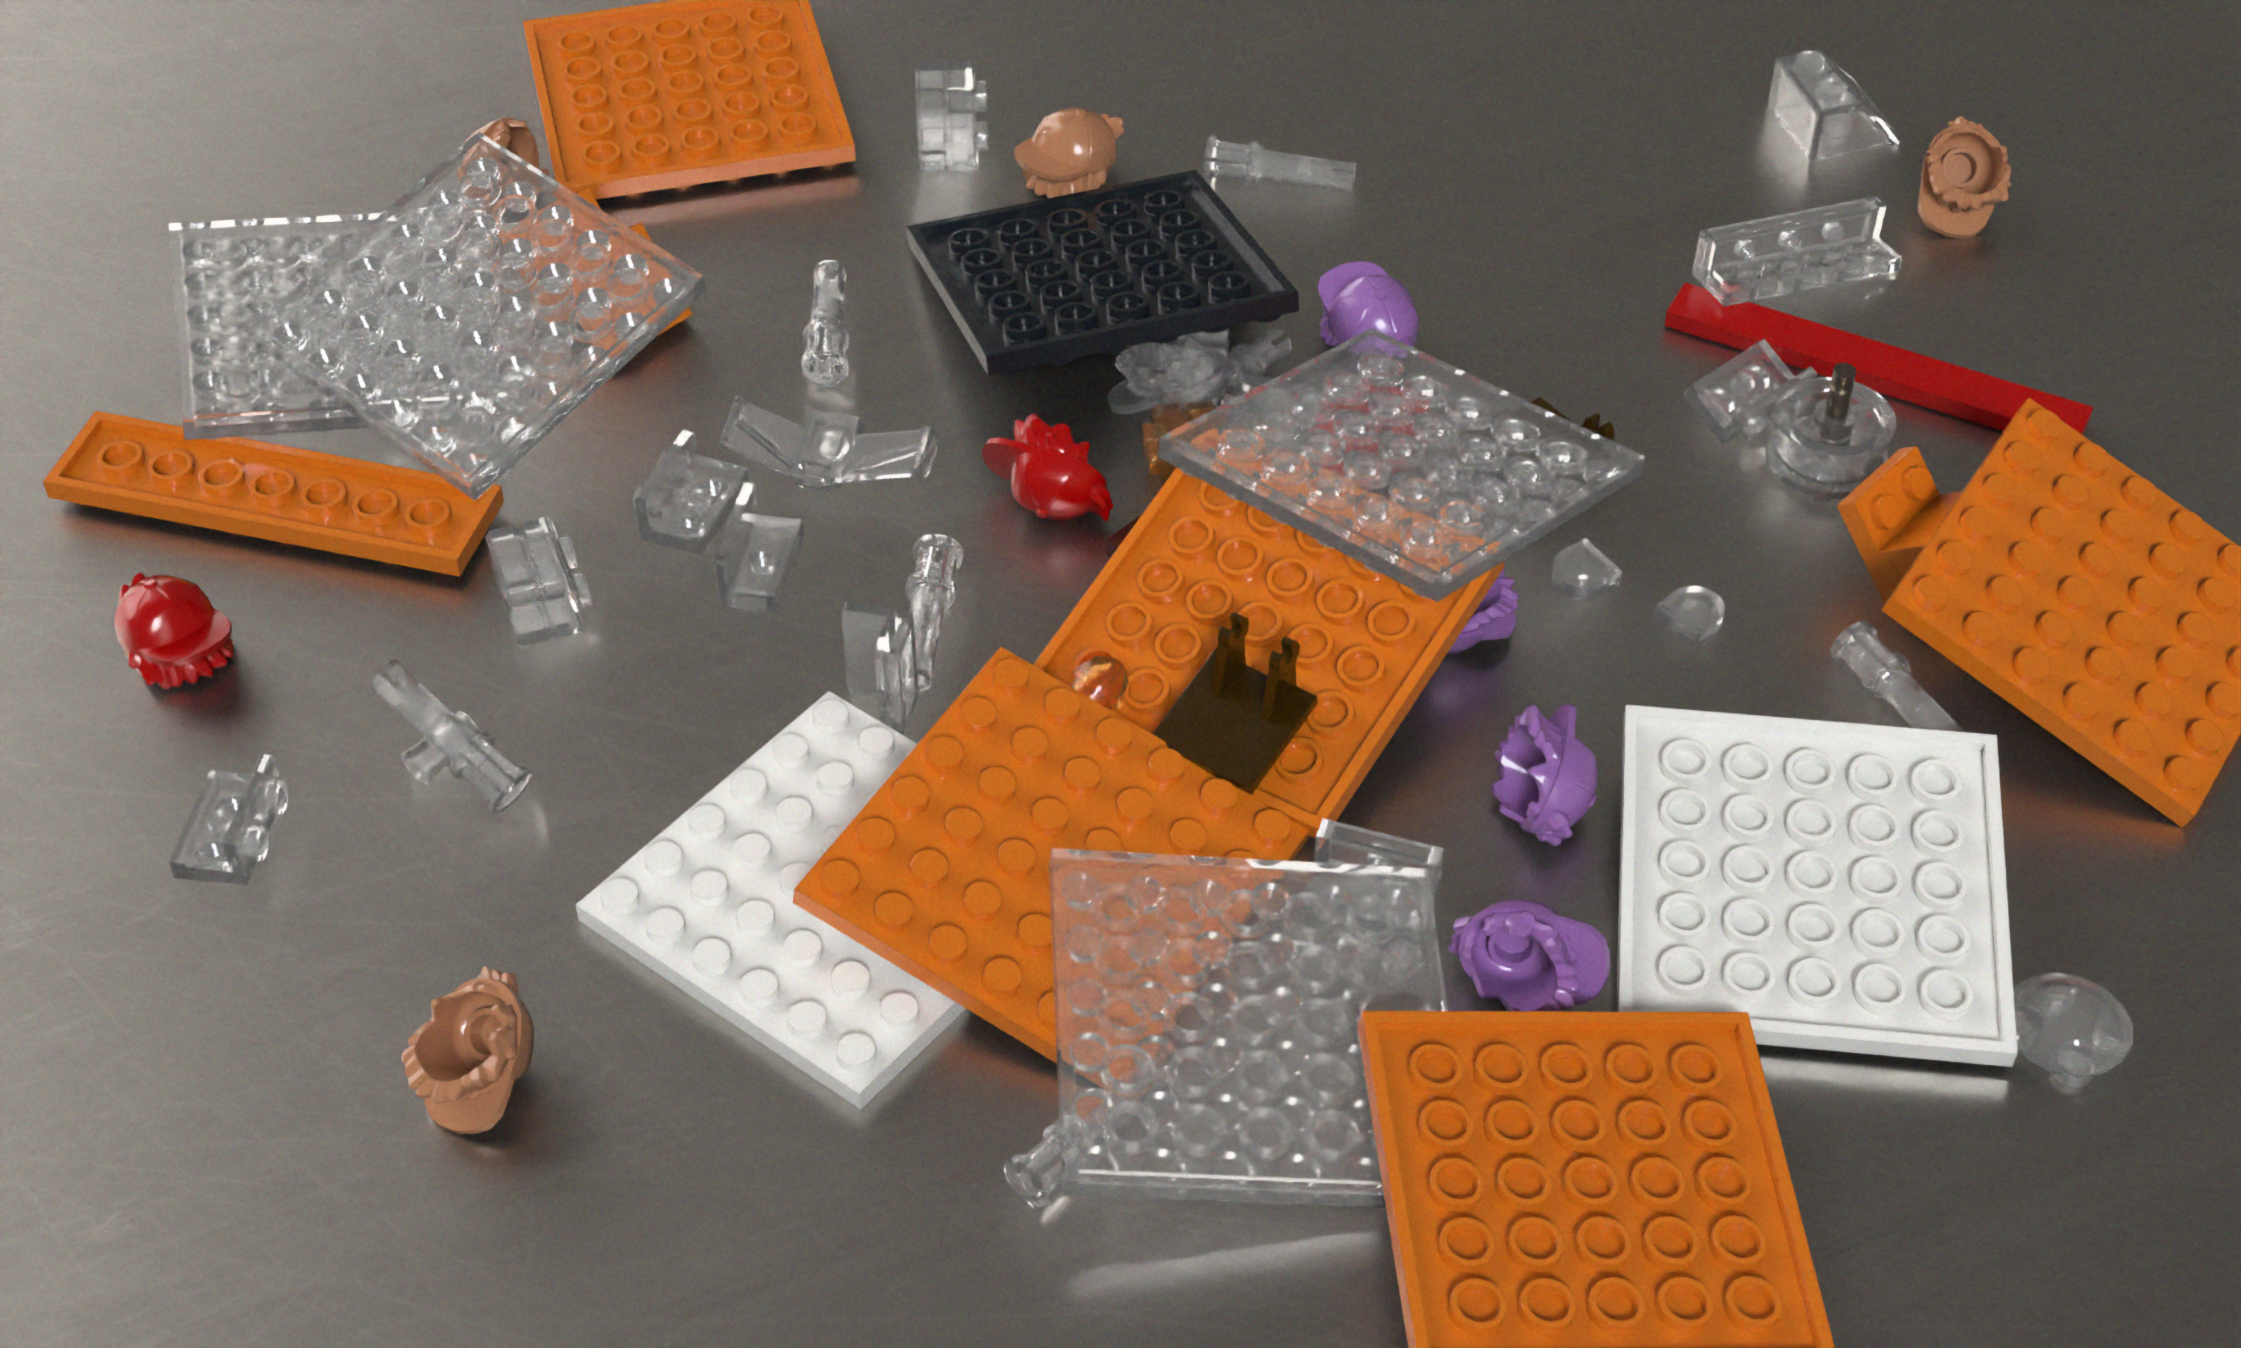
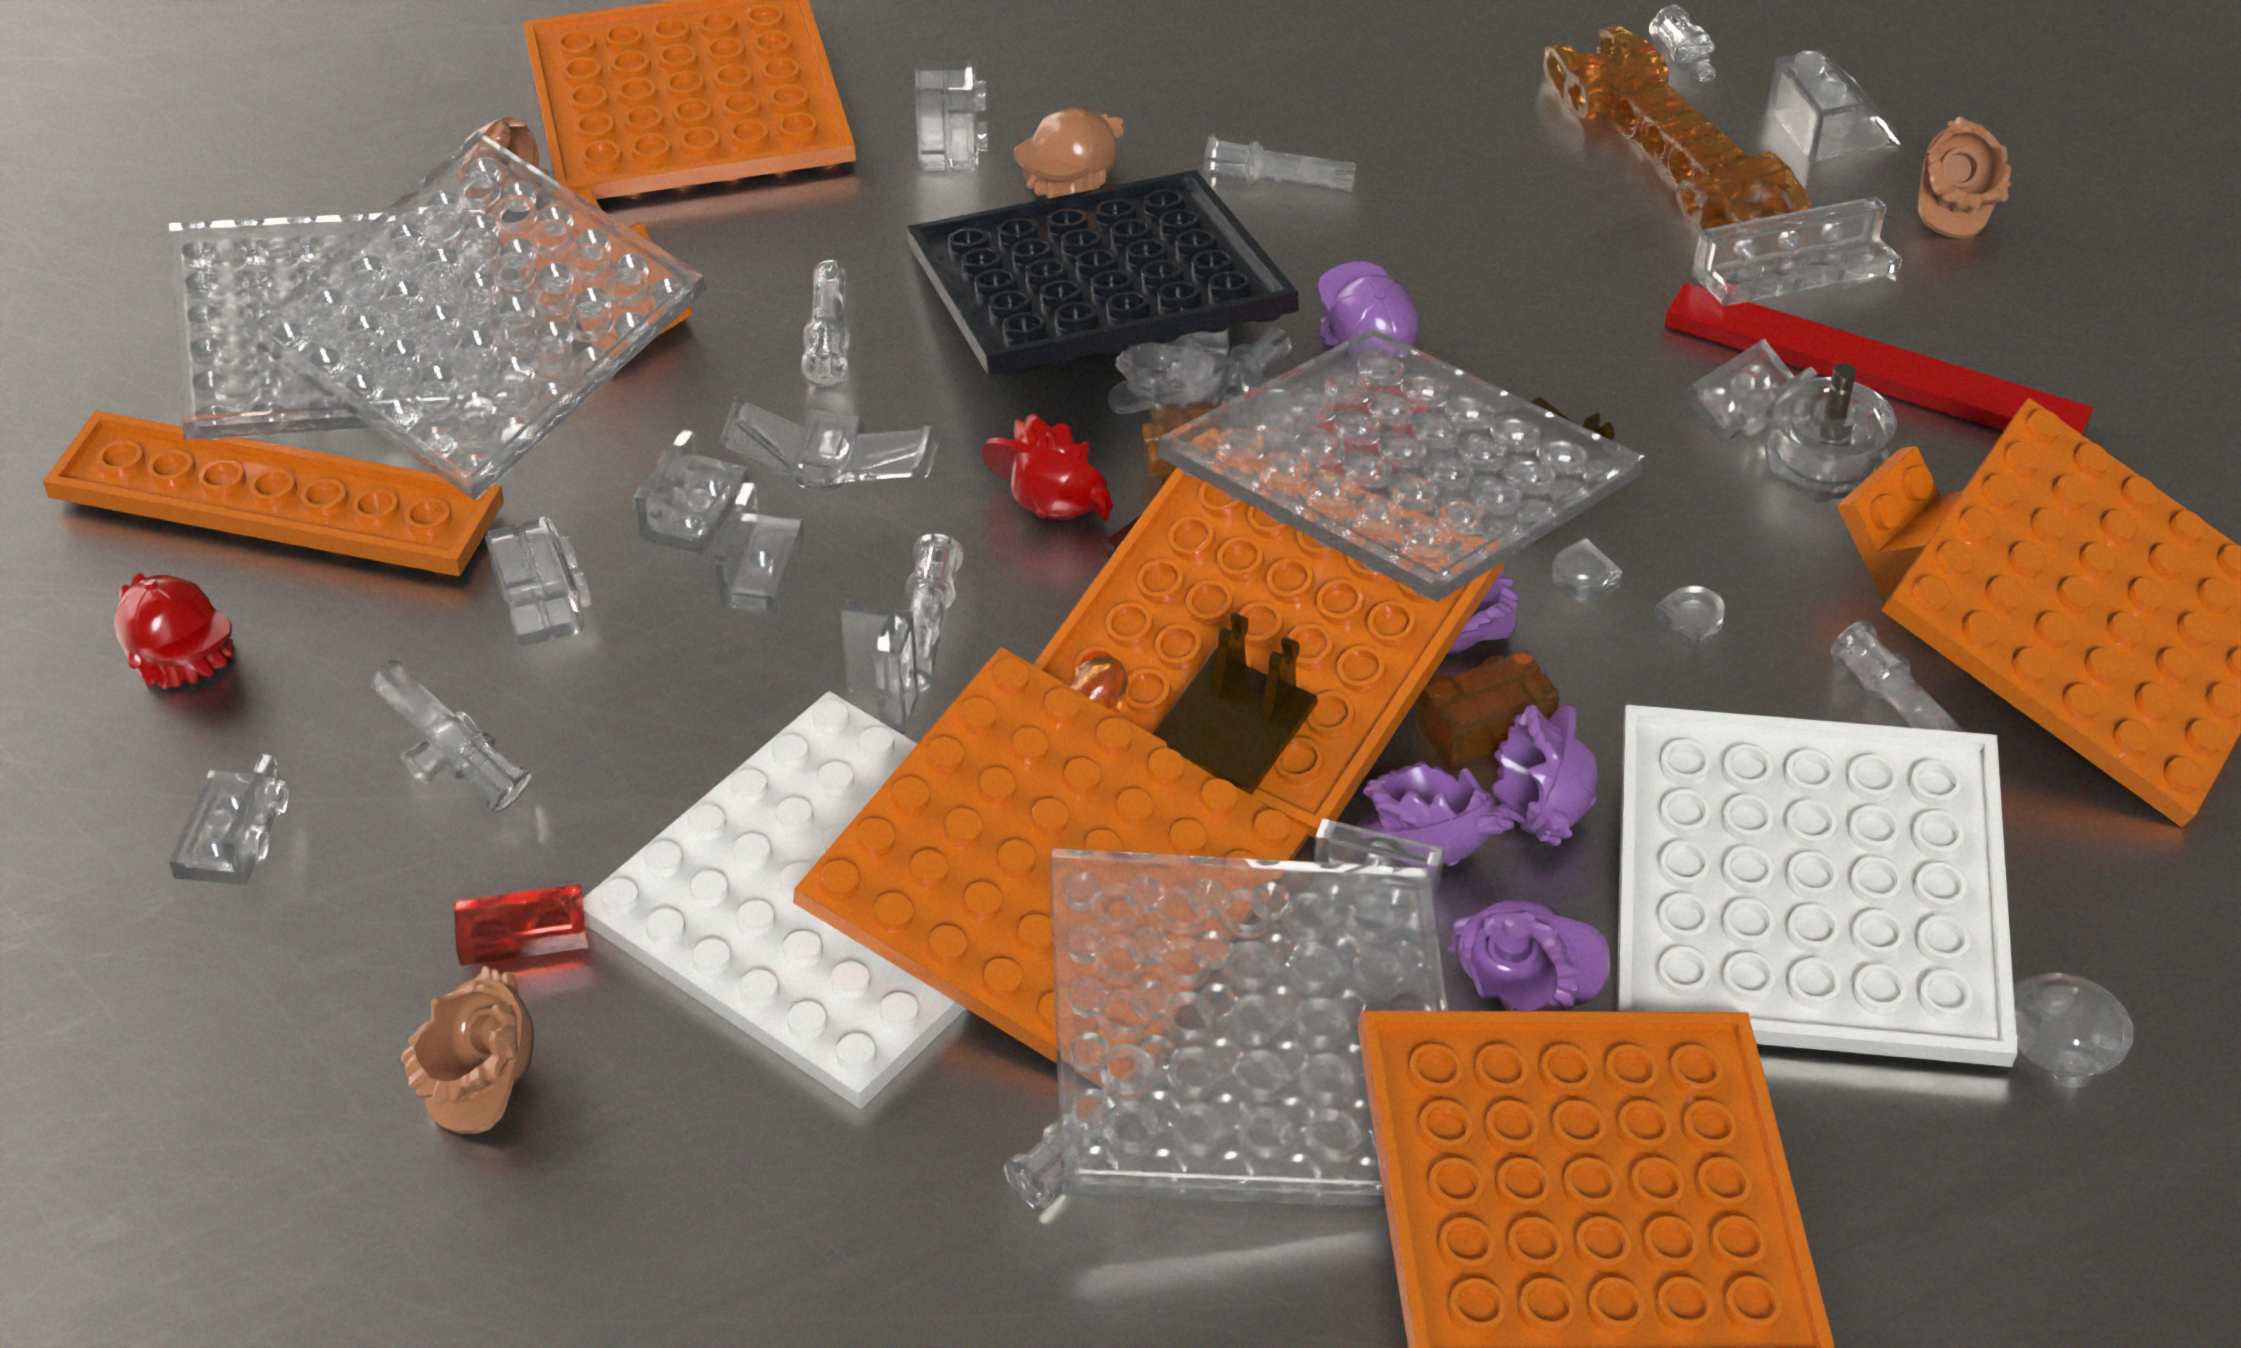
none -> clear red plate [454,884,588,966]
none -> medium lavender hair [1355,761,1514,866]
none -> clear orange brick [1416,650,1560,769]
none -> clear orange piece [1543,25,1811,250]
none -> clear piece [1649,4,1716,82]

